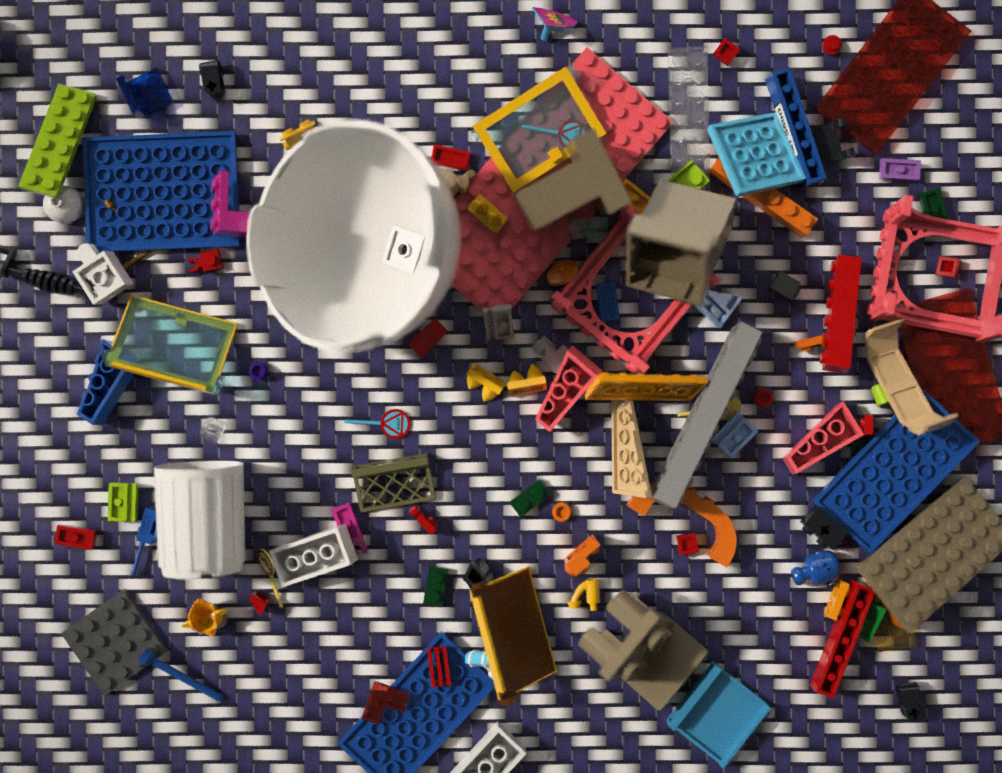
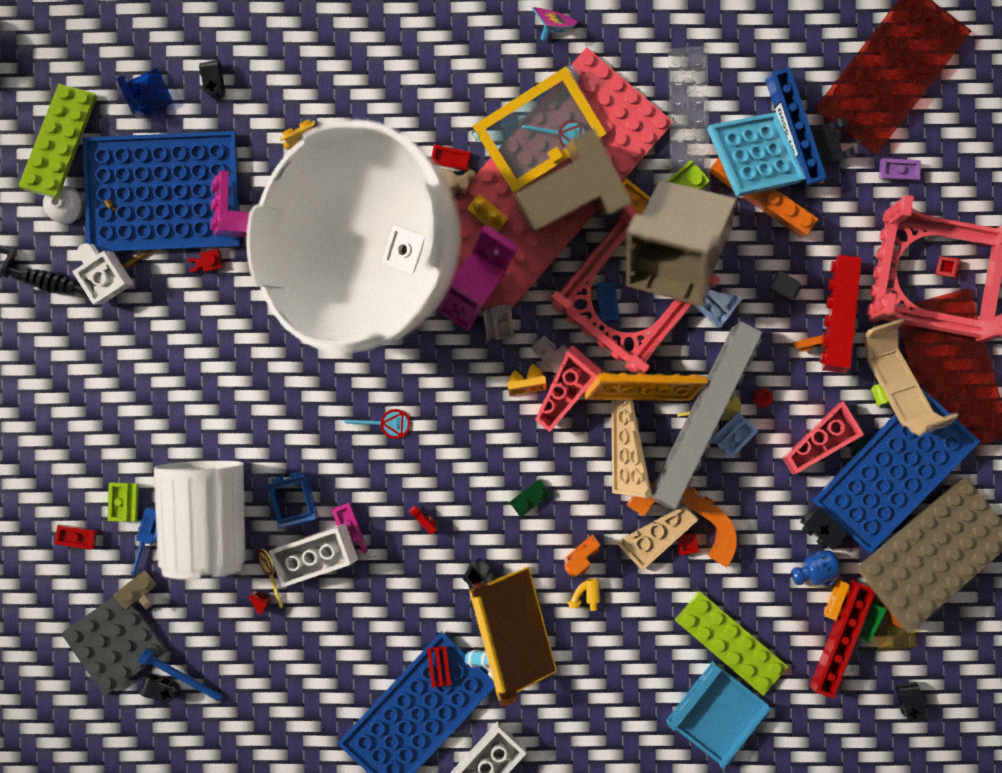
blue wedge [77,339,143,426] -> none
clear light blue door [102,295,238,396] -> none
light orange hair [182,598,228,636] -> none
clear slope [200,416,226,444] -> none
dark purple plate [249,362,269,381] -> none
olive fence [351,453,436,512] -> none
clear red tile [361,680,411,725] -> none
red plate [408,318,448,358] -> none
dark green plate [423,565,449,607] -> none
yellow tile [466,363,507,402] -> none
orange piece [547,260,578,286] -> none
orange tile [552,502,571,522] -> none
clear light blue plate [569,215,608,240] -> none
dark tan piece [578,590,709,710] -> none
red plate [712,38,740,67] -> none
red plate [822,35,842,55] -> none
red plate [860,415,874,435] -> none
dark green plate [918,187,949,220] -> none
none -> dark tan plate [113,570,157,610]
none -> black piece [140,673,181,703]
none -> blue window [267,471,319,529]
none -> dark pink bracket [437,225,519,331]
none -> tan wing [616,505,699,571]
none -> lime plate [675,591,788,696]

